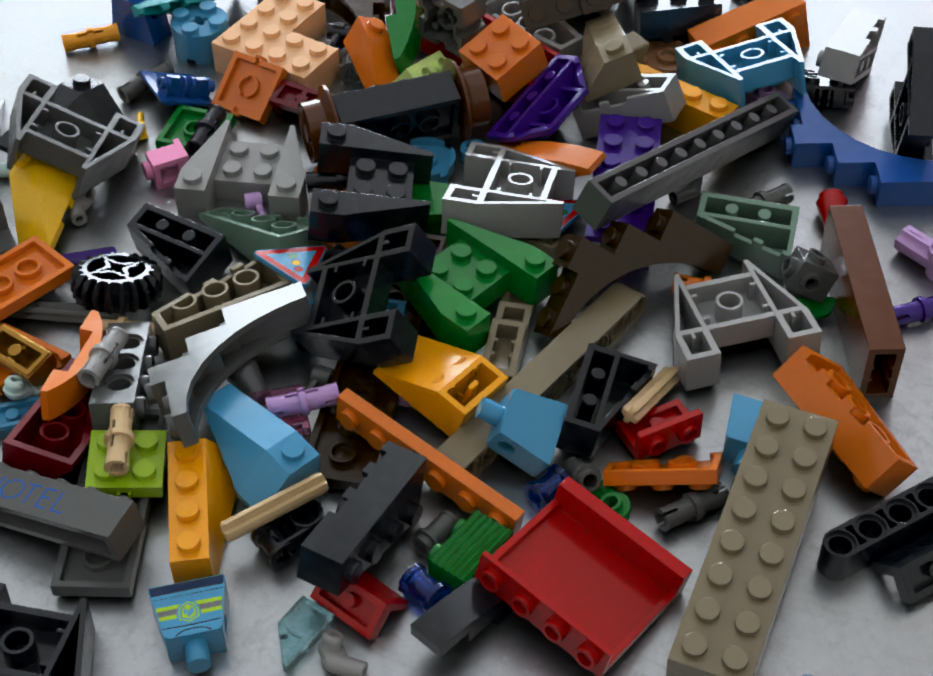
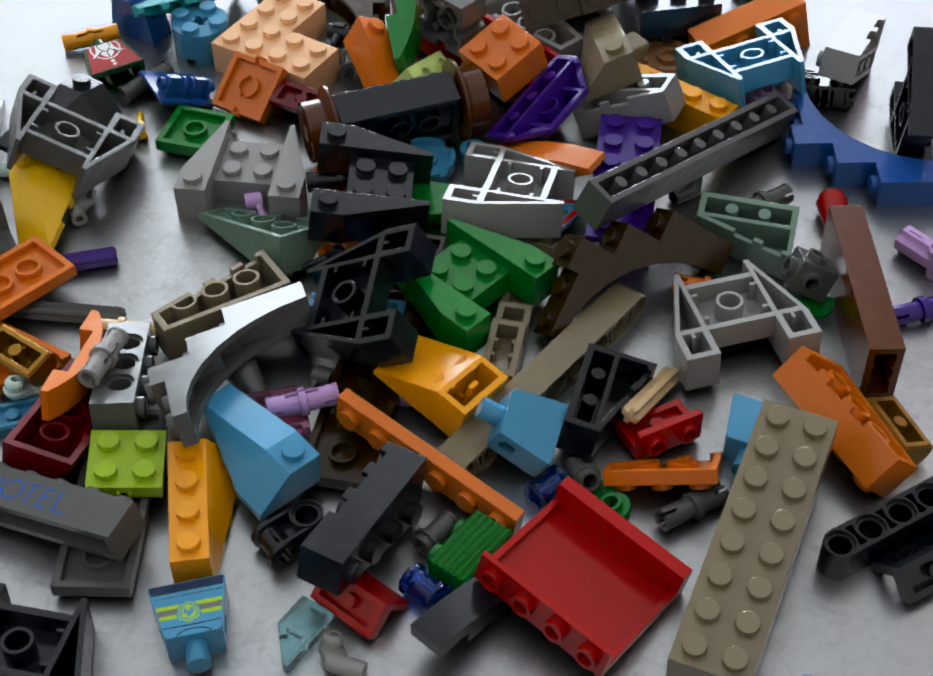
black gear [70,252,163,315] -> none
tan pin [104,403,135,476] -> none
black wedge [127,202,233,295] -> none
bright pink brick [141,138,189,190] -> none
black pin [186,104,227,155] -> none
tan axle [220,472,329,542] -> none
piece [254,245,327,288] -> none
none -> torso [83,39,146,95]
none -> pearl gold brick [866,396,933,465]

